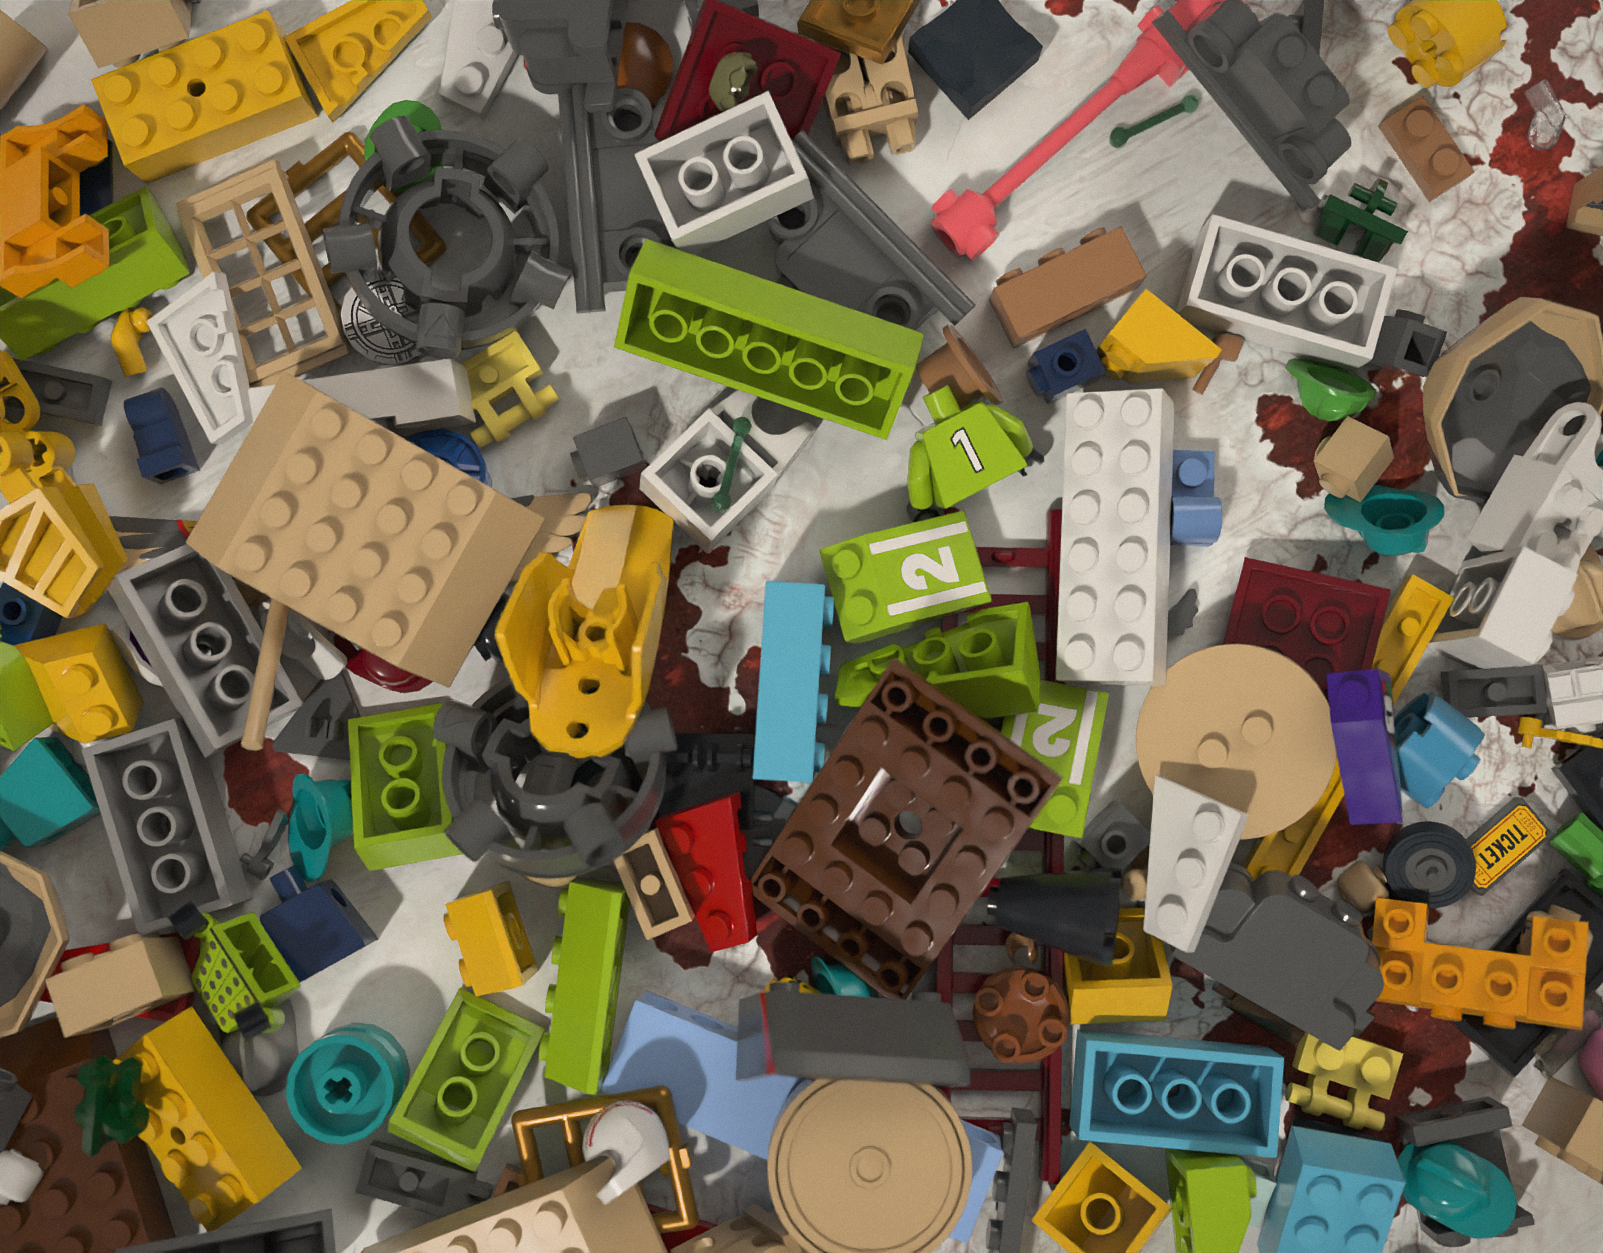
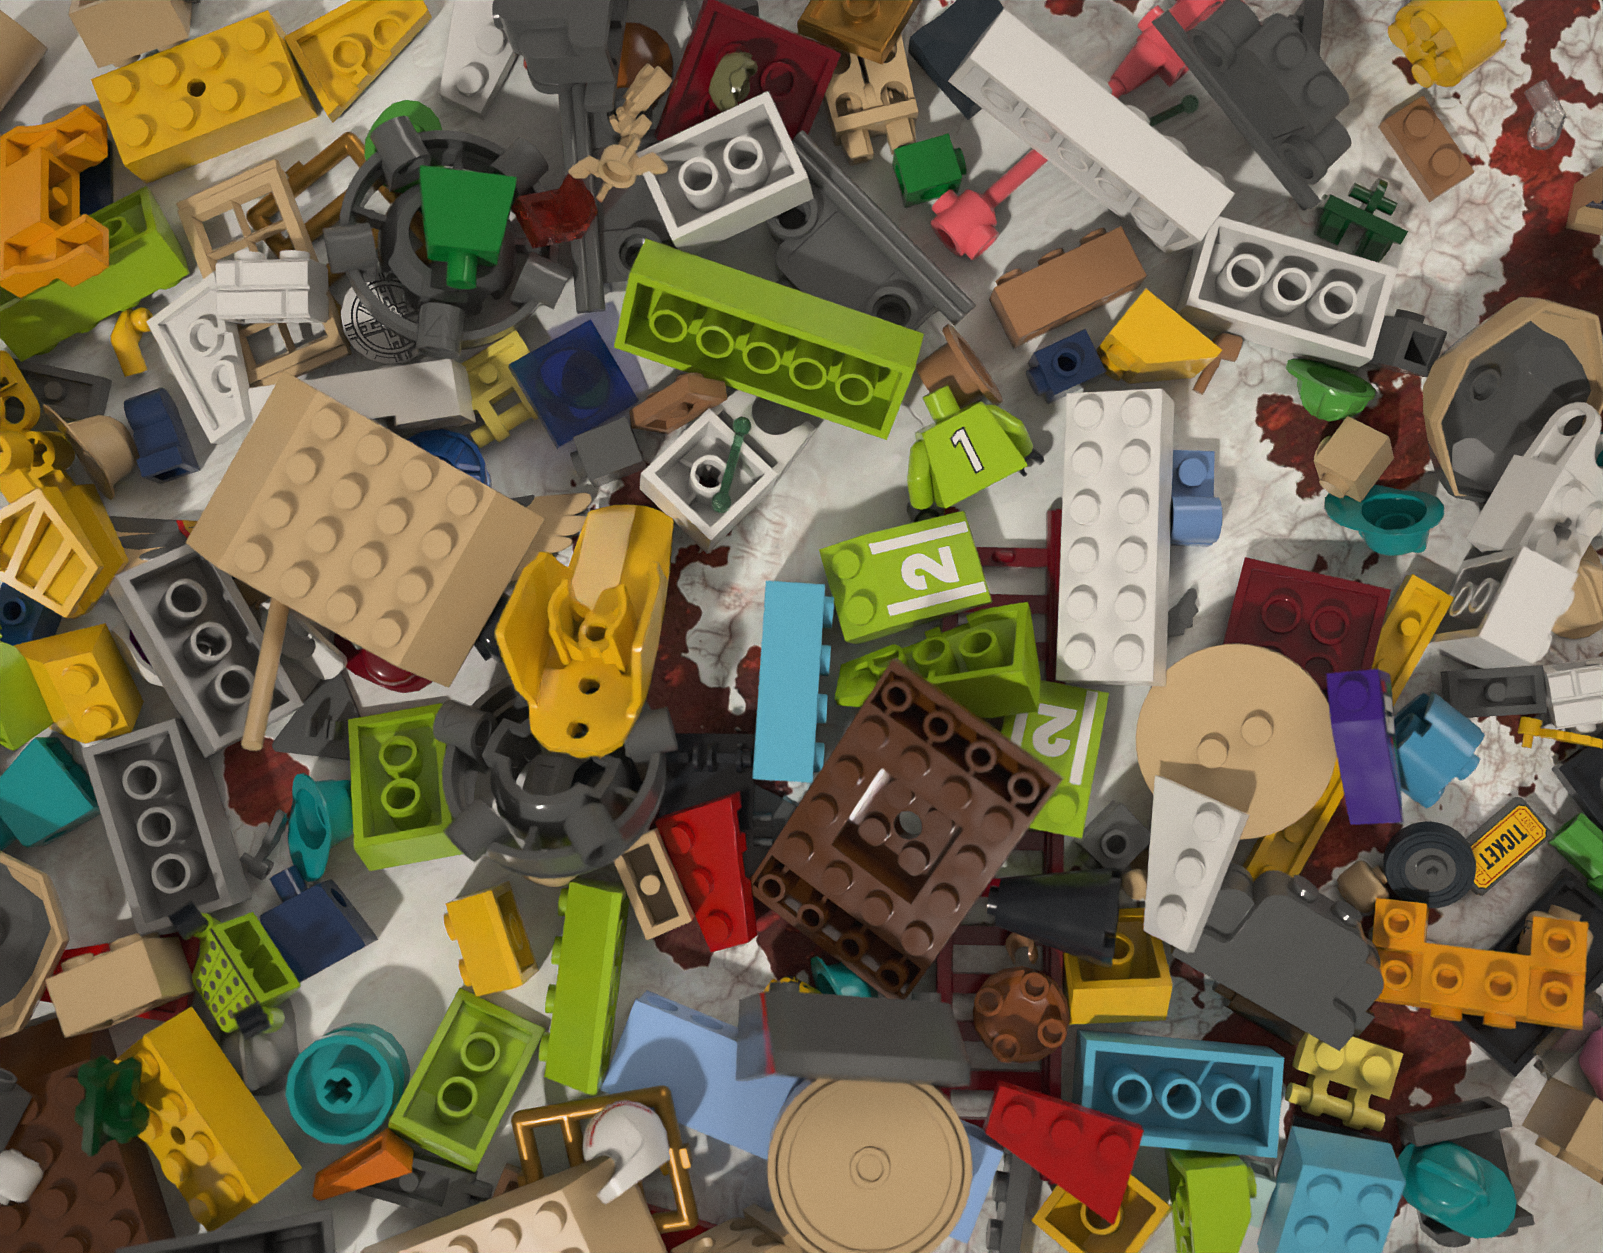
none -> tan piece [43,404,140,500]
none -> white brick [216,250,329,324]
none -> orange piece [313,1128,414,1201]
none -> green torso [419,165,516,289]
none -> clear blue tile [508,319,639,449]
none -> clear red bracket [512,174,598,249]
none -> tan piece [568,63,672,203]
none -> medium nougat plate [629,372,728,434]
none -> green brick [892,133,967,208]
none -> white brick [948,8,1235,254]
none -> red wing [983,1080,1144,1225]

